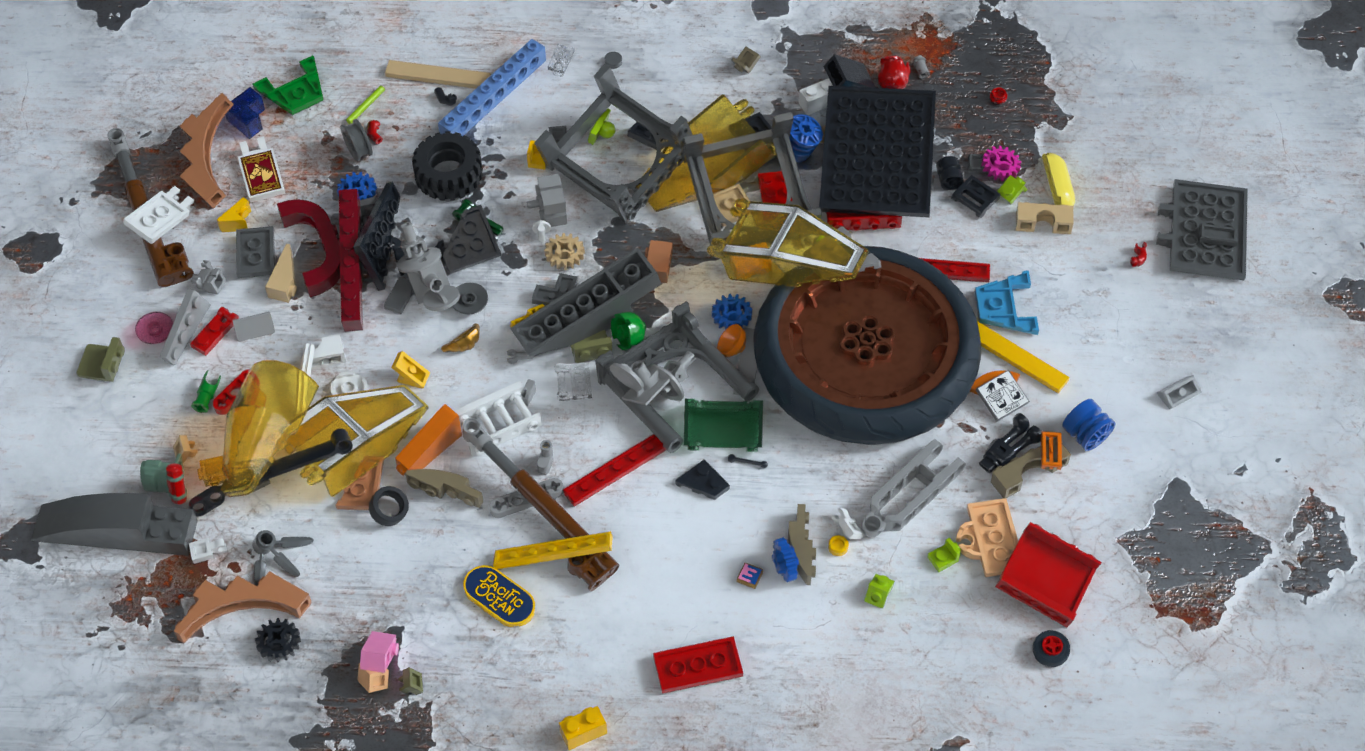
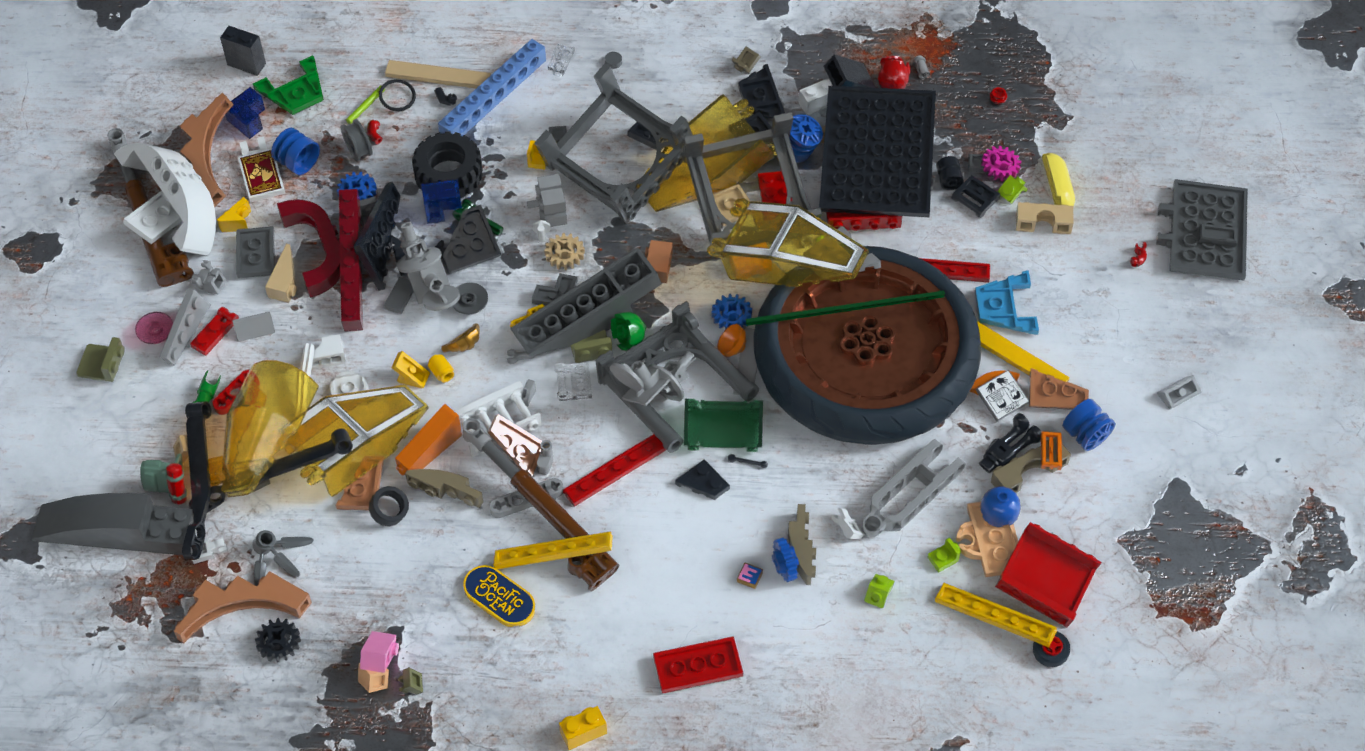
lime tile [588,109,616,145] -> none
yellow tile [828,535,849,556] -> none
none -> white slope [114,143,216,255]
none -> black piece [182,401,212,560]
none -> black brick [220,25,266,76]
none -> blue wheel [271,127,320,175]
none -> black tyre [379,79,416,111]
none -> clear blue brick [421,179,462,224]
none -> yellow brick [428,354,454,383]
none -> wing [488,414,542,476]
none -> black wing [738,64,785,118]
none -> dark green piece [746,291,945,326]
none -> yellow tile [935,583,1057,647]
none -> blue cylinder [980,486,1021,527]
none -> nougat wing [1029,368,1089,410]

